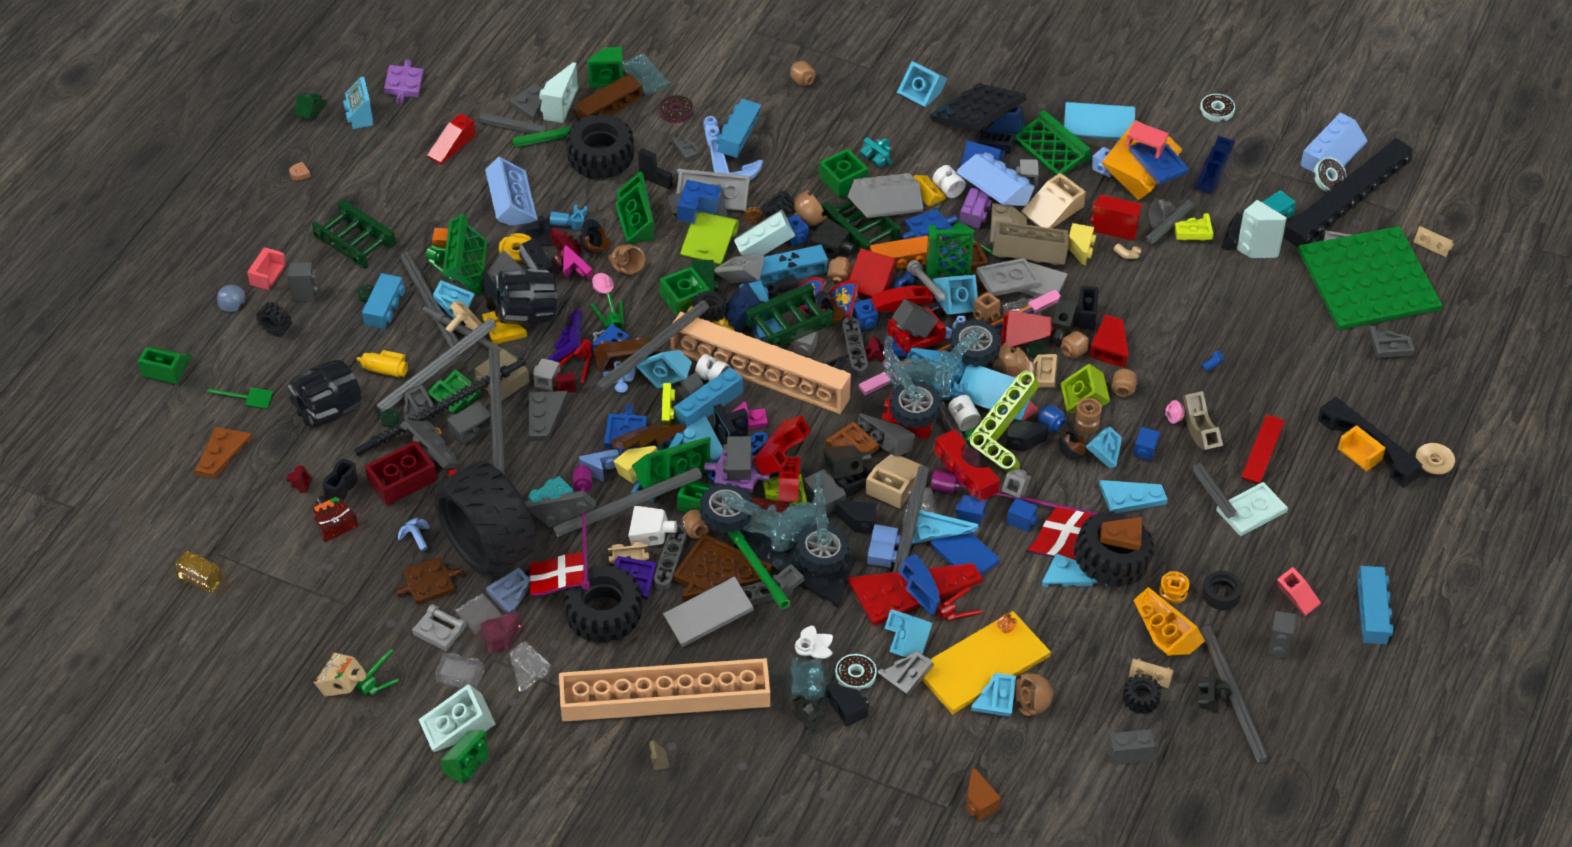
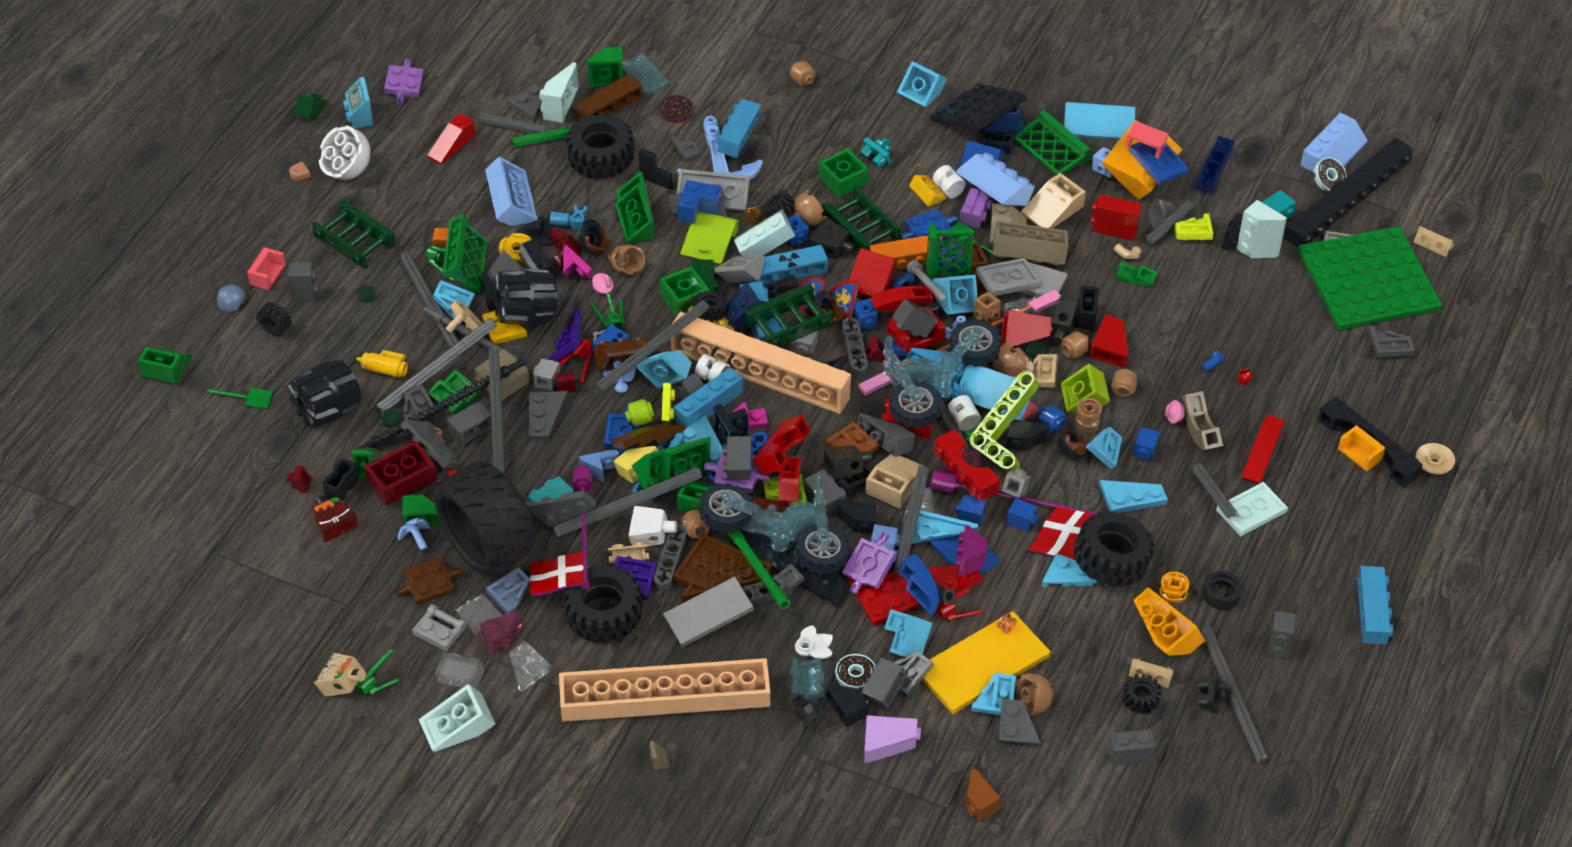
clear yellow brick [175,551,222,593] -> none
dark orange wing [195,427,253,479] -> none
dark azure brick [362,273,405,329] -> none
green slope [441,730,489,785] -> none
medium nougat head [827,257,853,285] -> none
light grey slope [848,173,923,218] -> none
light grey brick [1016,159,1039,187] -> none
light yellow slope [1068,223,1096,265] -> none
dark orange wing [1100,517,1142,551] -> none
tile [1200,94,1235,122] -> none
coral slope [1277,567,1321,616] -> none
none -> white cylinder [319,126,371,180]
none -> green slope [352,448,378,478]
none -> green slope [402,495,441,525]
none -> lime head [625,399,654,427]
none -> medium lavender plate [842,532,897,595]
none -> dark grey brick [862,657,907,710]
none -> lavender slope [864,716,921,763]
none -> black bar [936,585,955,603]
none -> magenta slope [955,525,988,576]
none -> dark grey wing [999,699,1040,745]
none -> green slope [1115,262,1157,287]
none -> red hinge [1237,369,1253,385]

